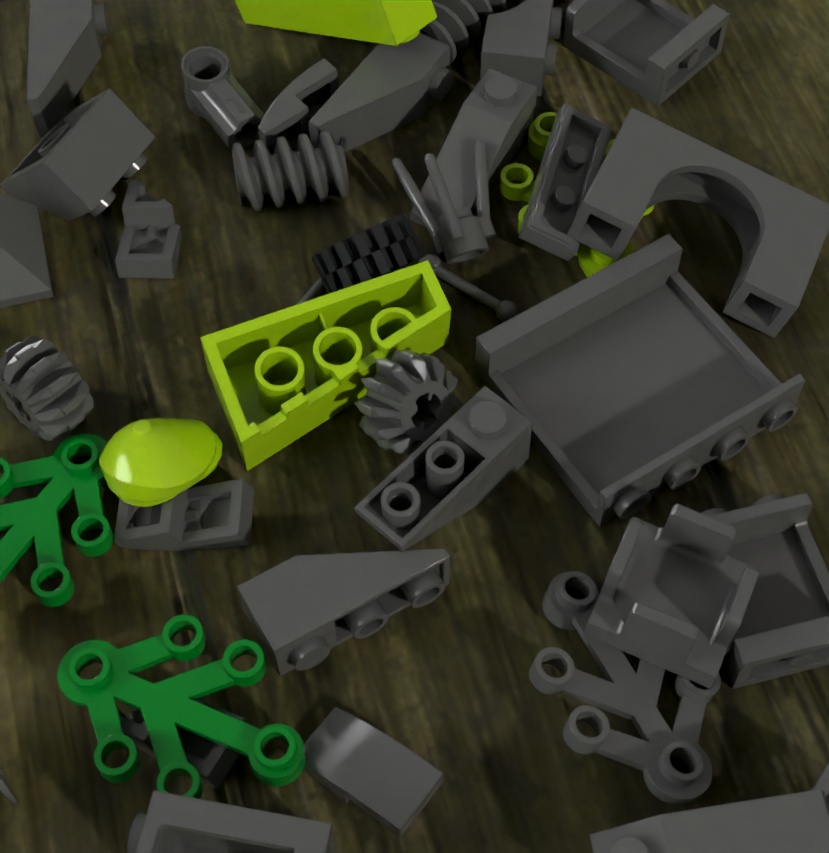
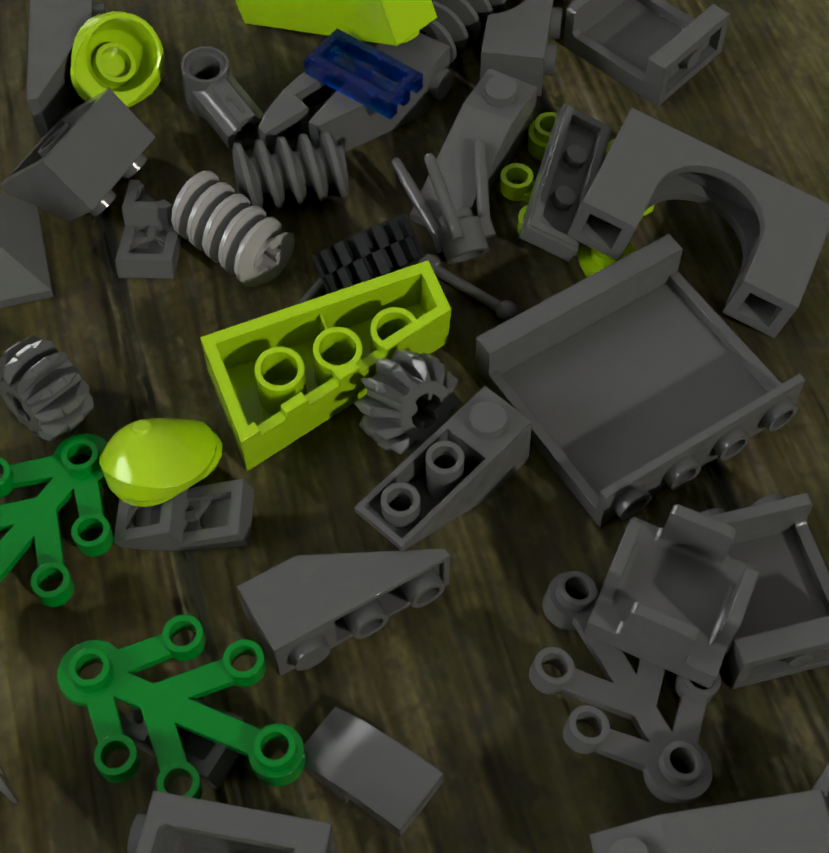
none -> lime hat [70,11,165,108]
none -> light grey piece [171,171,295,288]
none -> clear blue tile [304,29,423,120]

